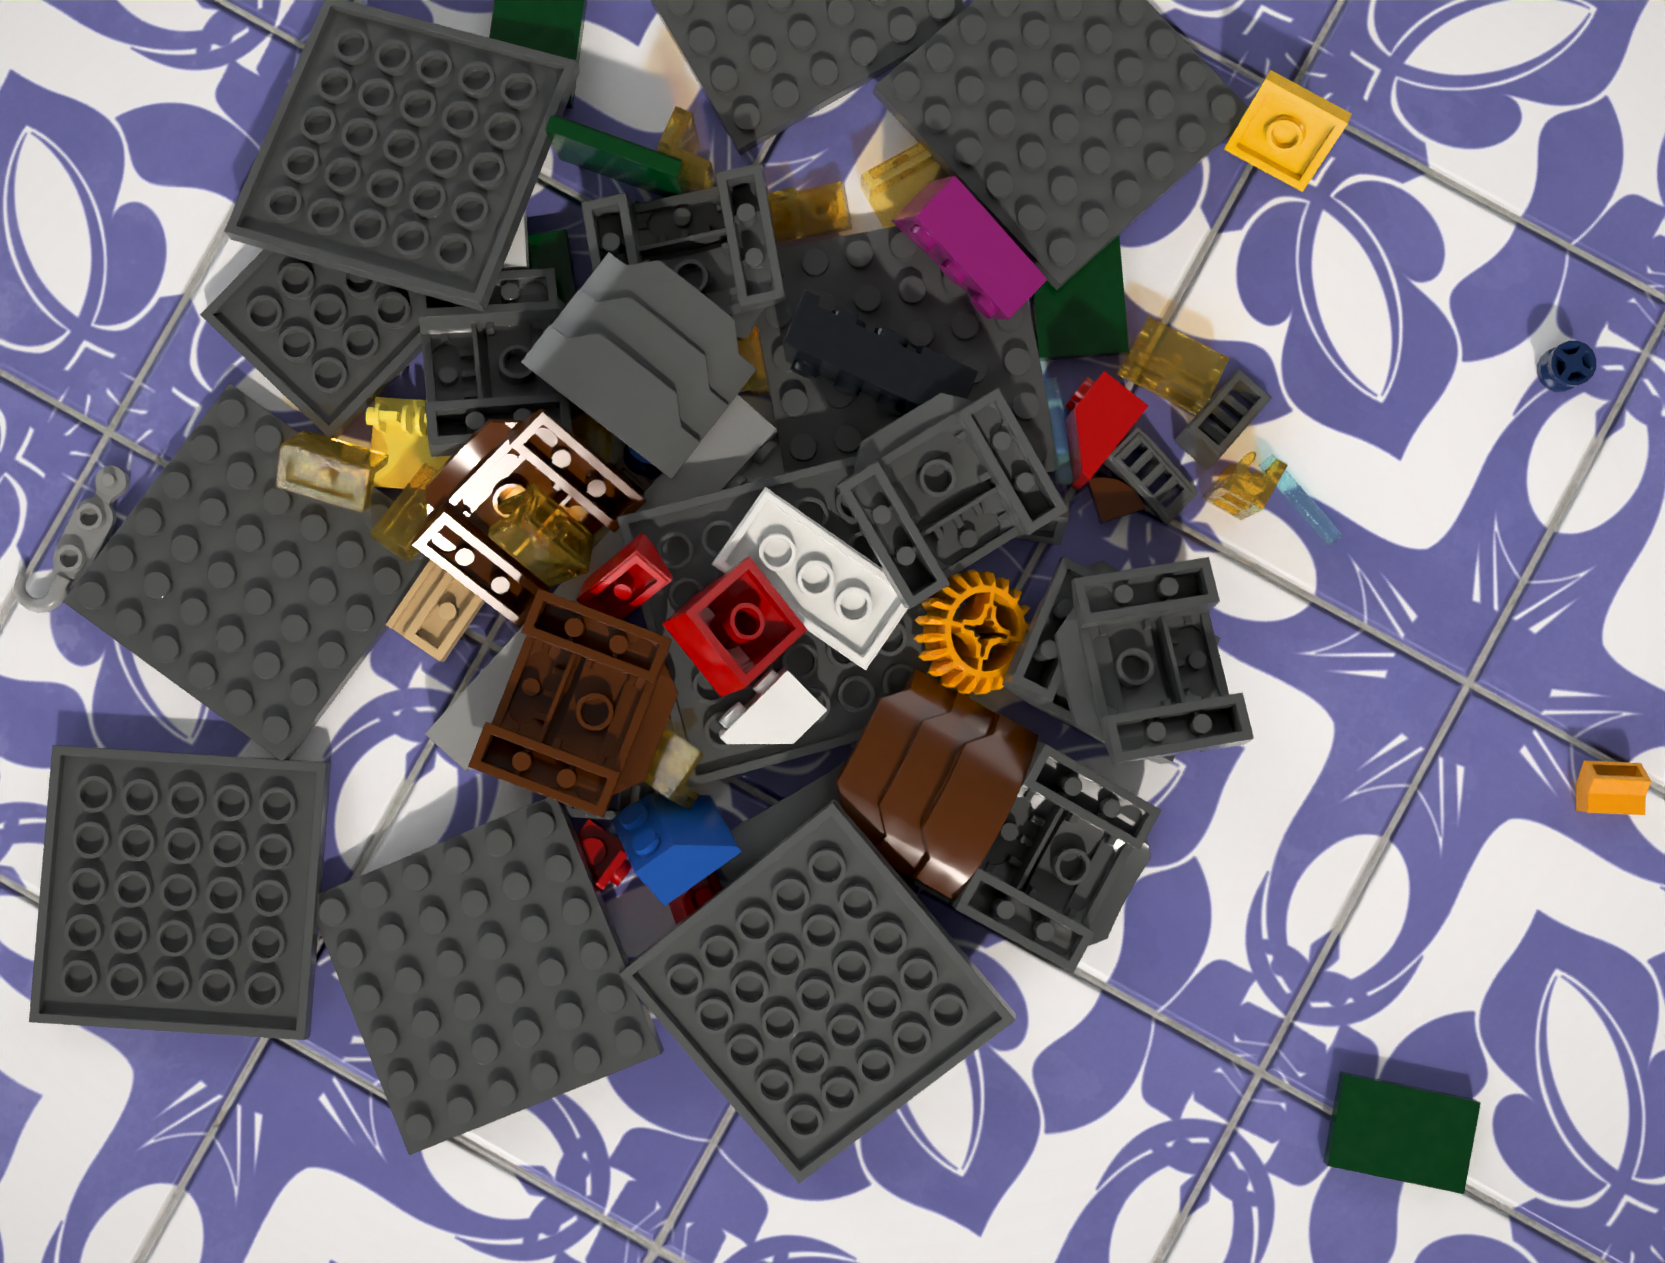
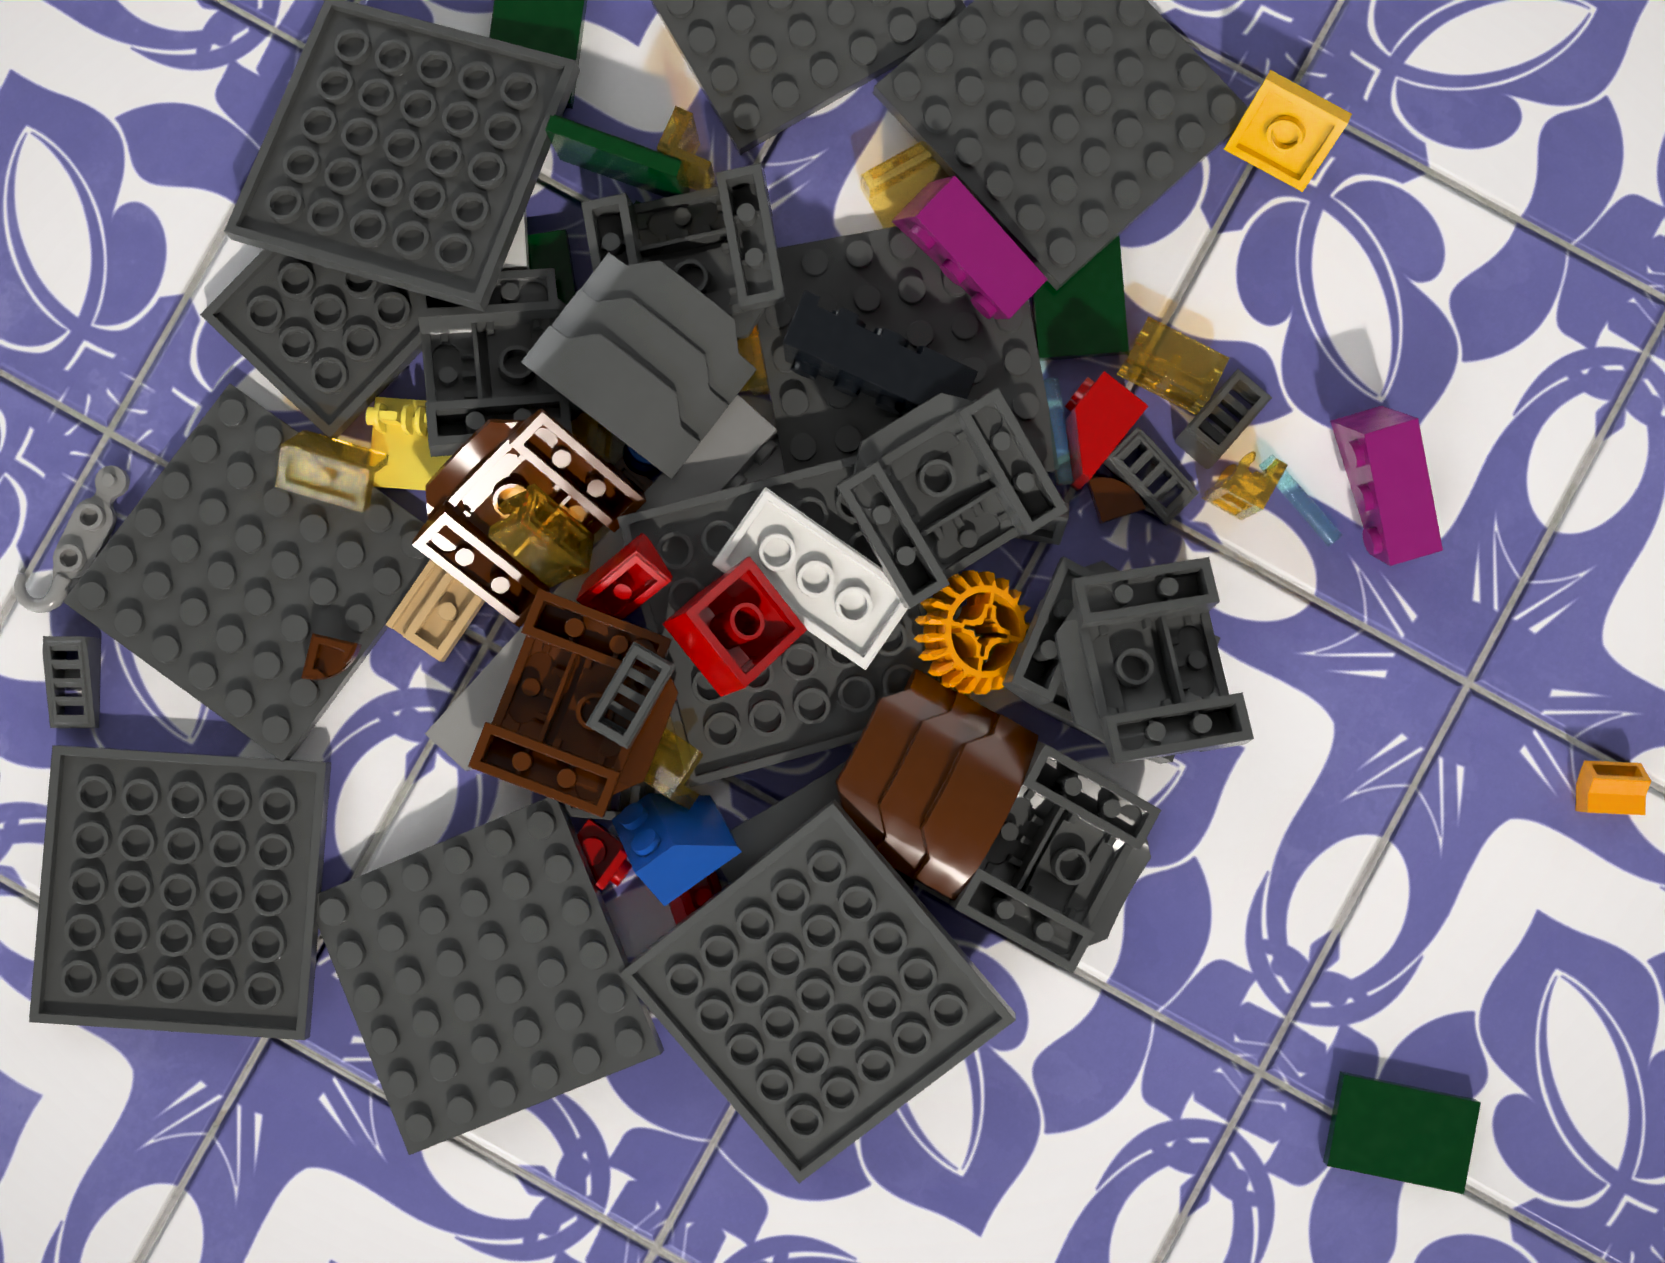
clear yellow panel [370,462,438,564] -> none
white slope [718,667,827,744] -> none
clear yellow slope [769,181,852,242] -> none
dark blue wheel [1537,341,1596,392] -> none
none -> dark grey slope [42,636,101,728]
none -> reddish brown tile [301,633,362,680]
none -> dark grey slope [586,641,676,749]
none -> magenta wedge [1330,406,1443,566]

